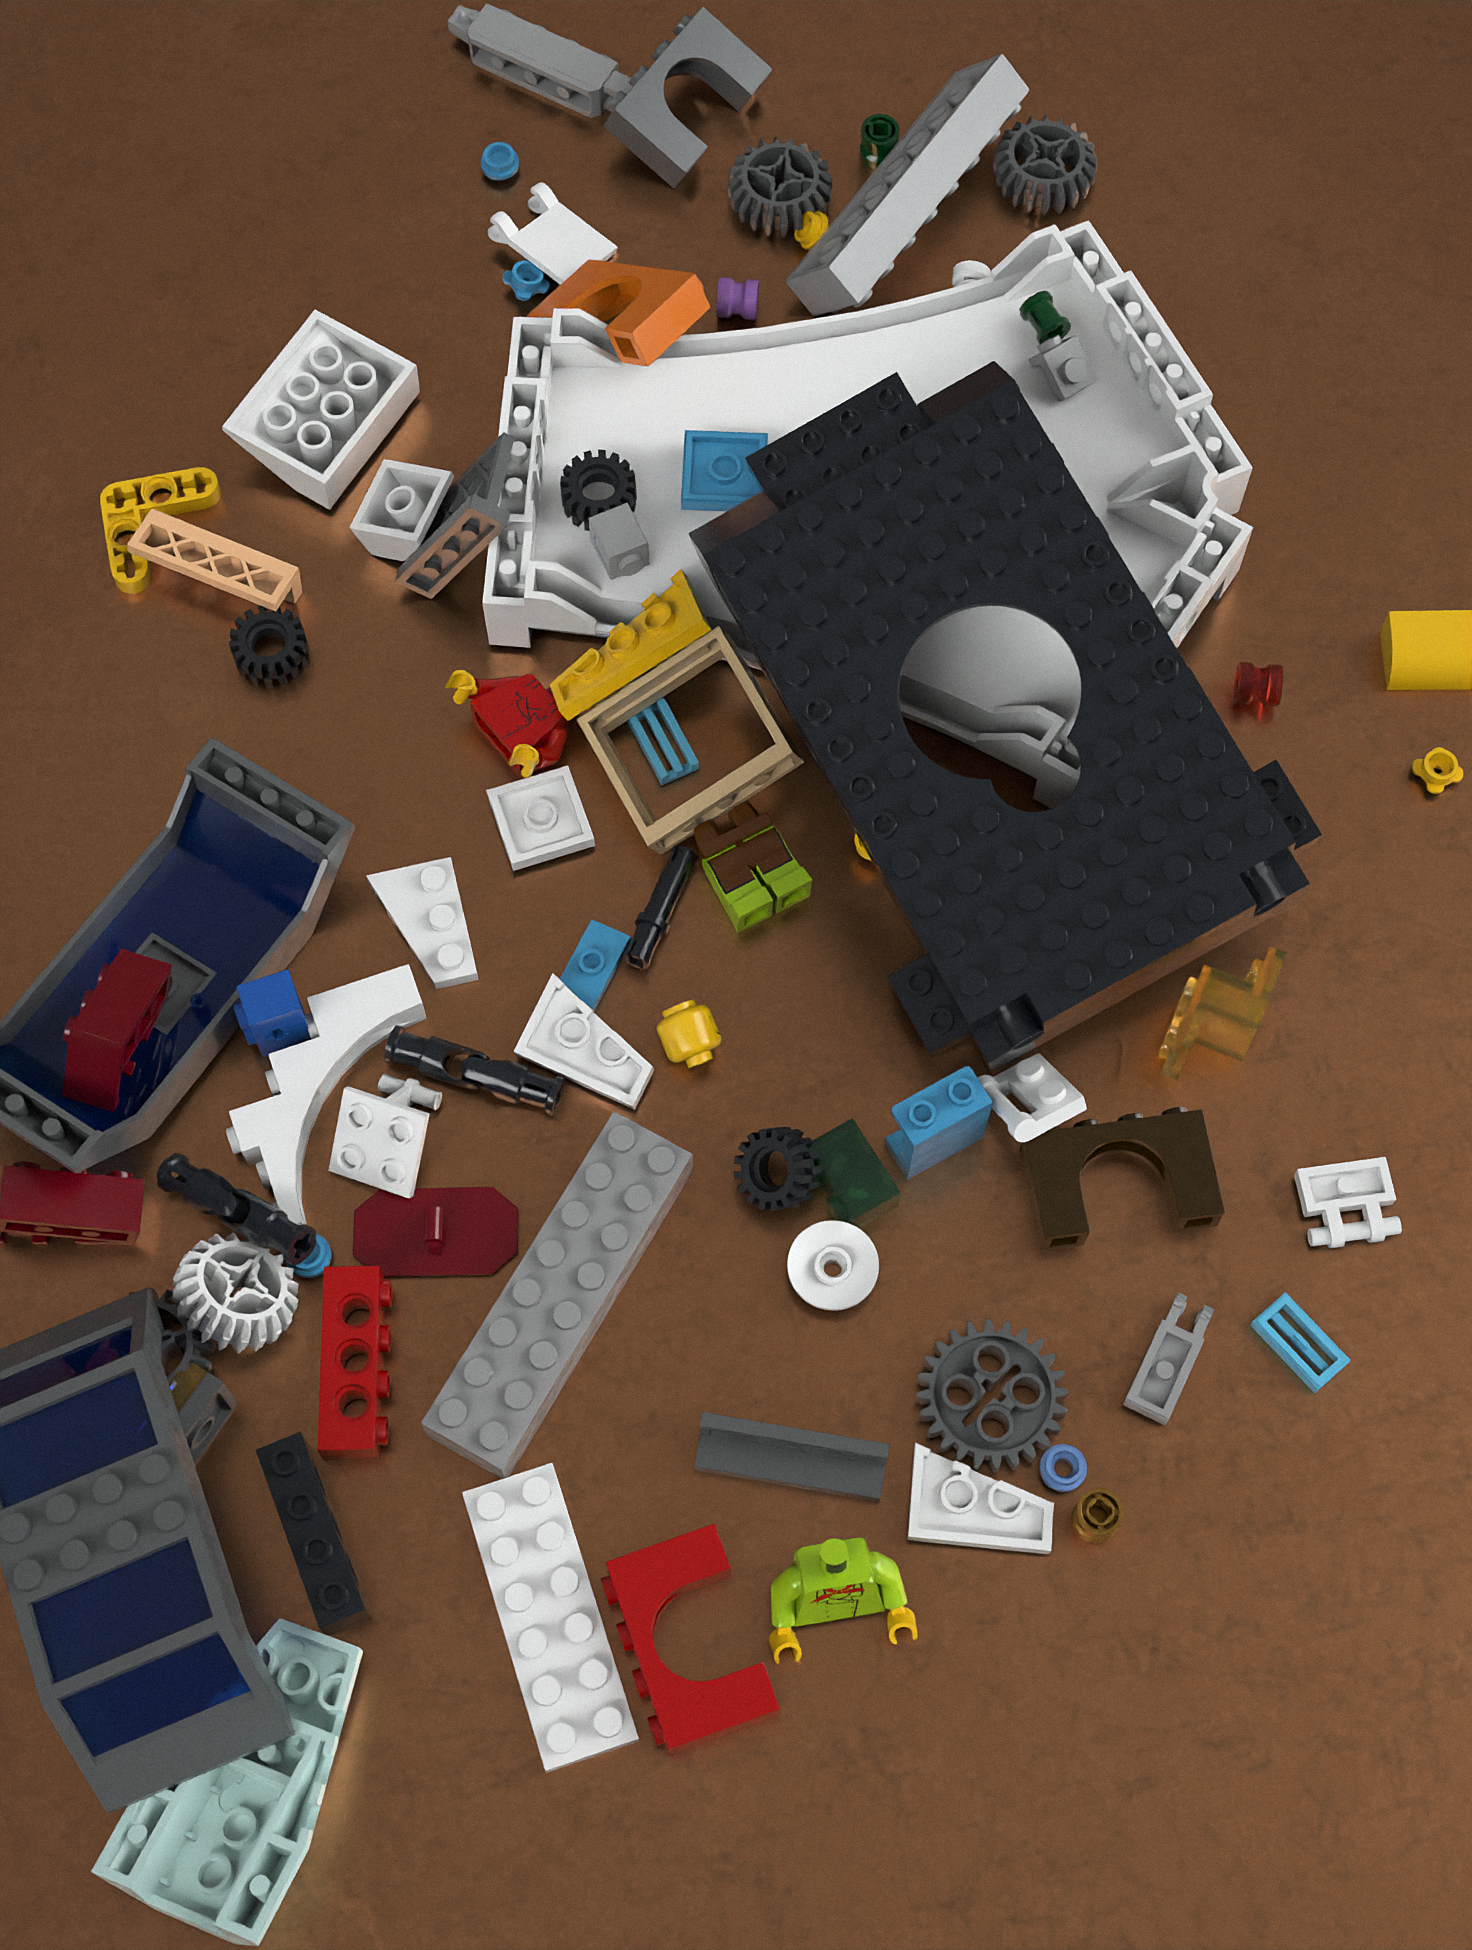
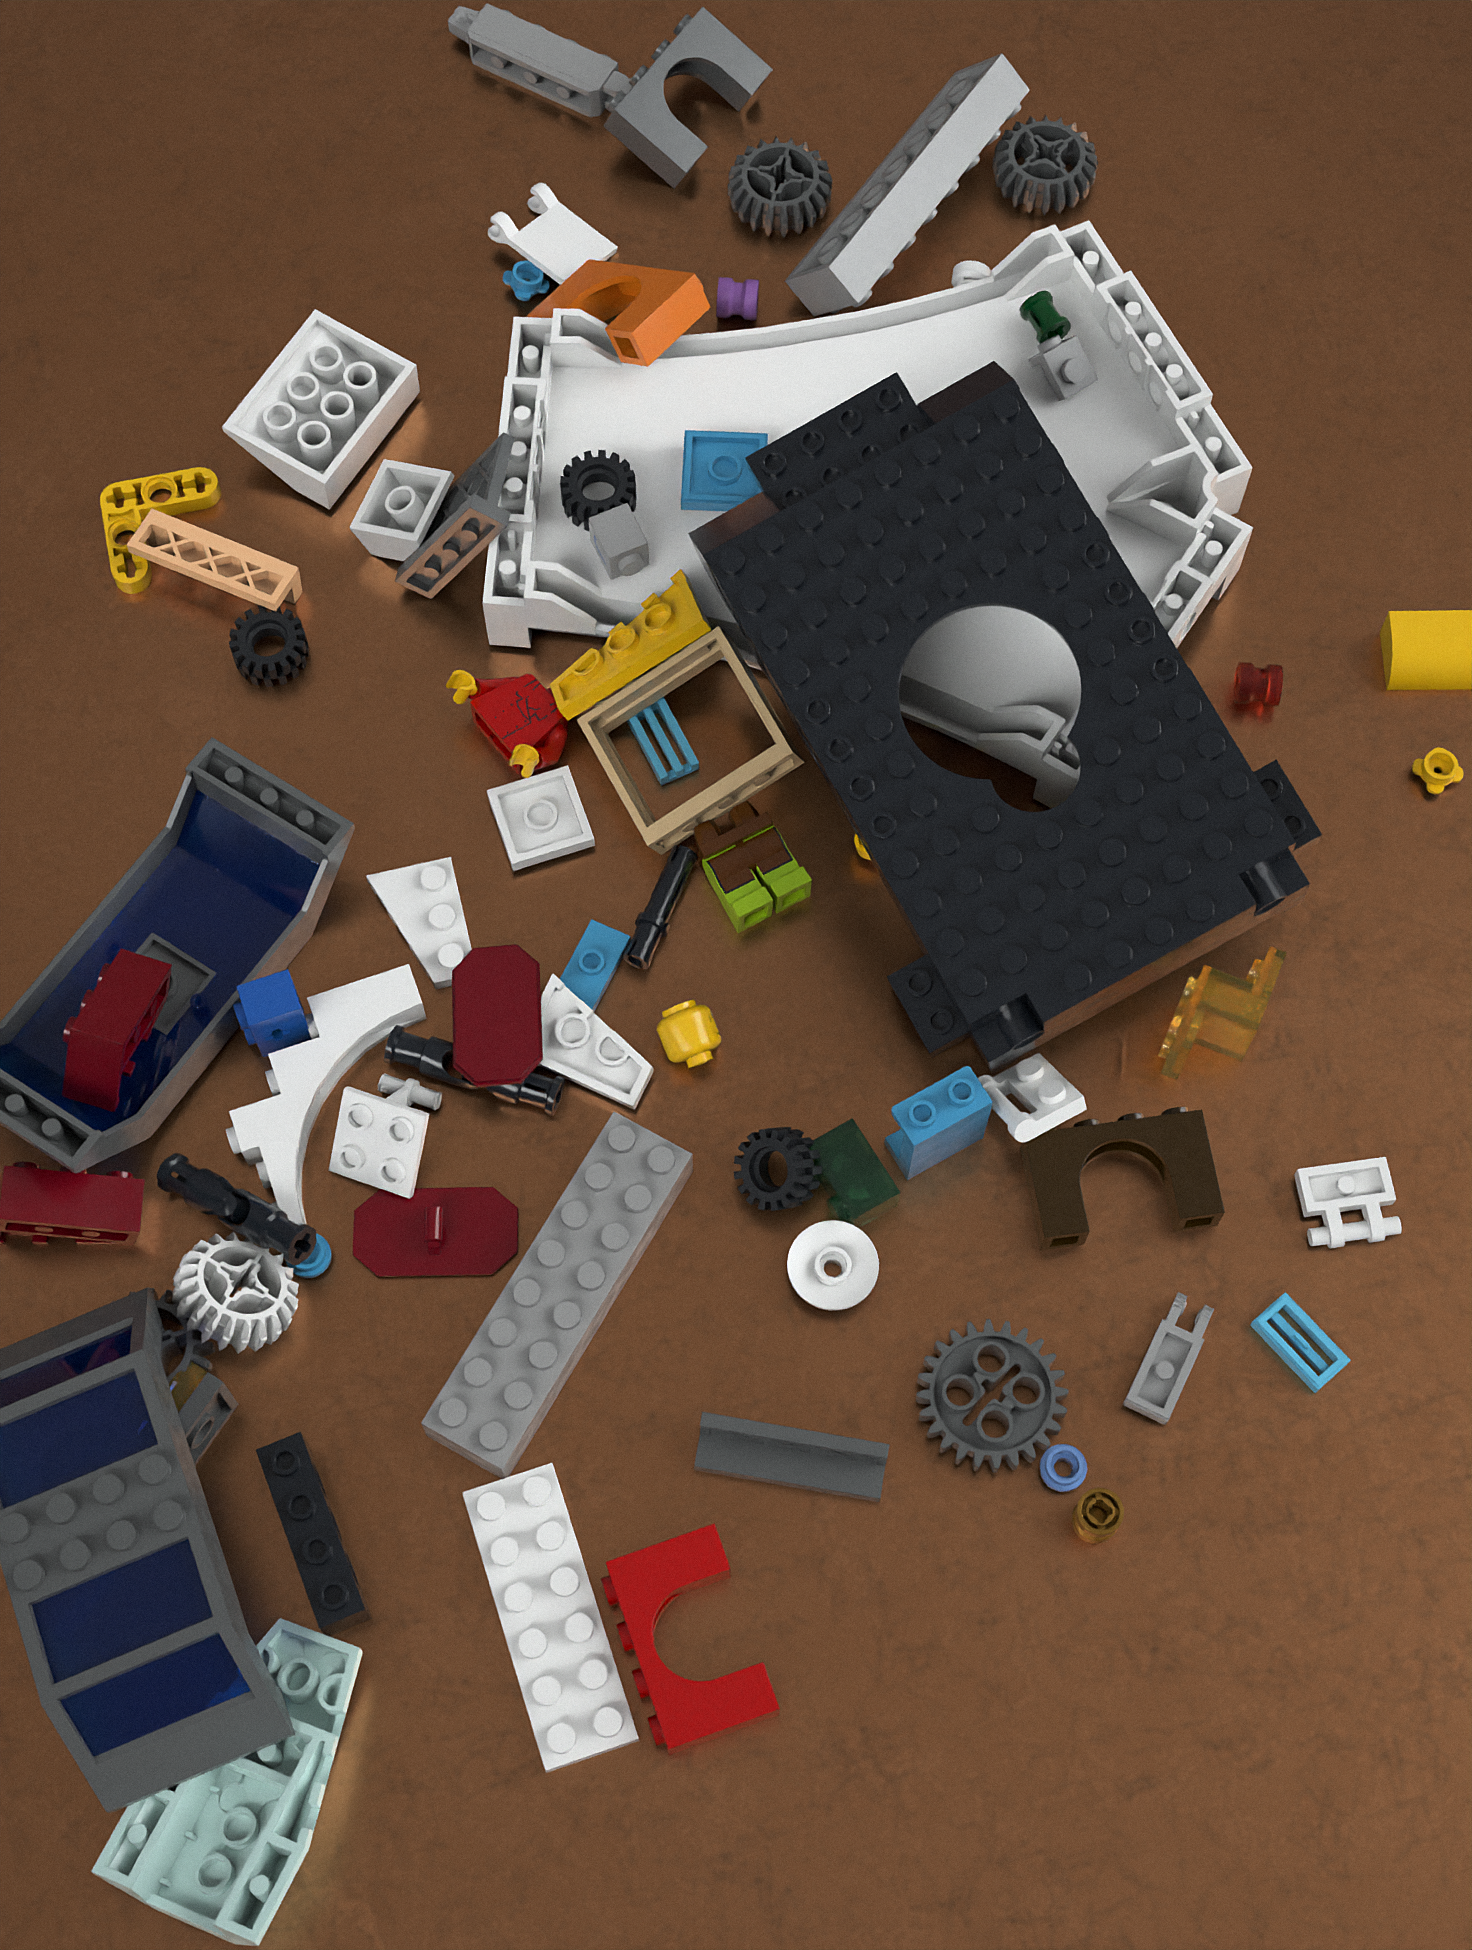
red brick [317,1265,392,1460] -> none
dark azure plate [480,142,519,180] -> none
lime torso [768,1537,917,1664] -> none
yellow plate [795,211,829,250] -> none
dark green wheel [859,114,900,170] -> none
white wing [907,1443,1054,1554] -> none
none -> dark red shield [452,944,543,1087]

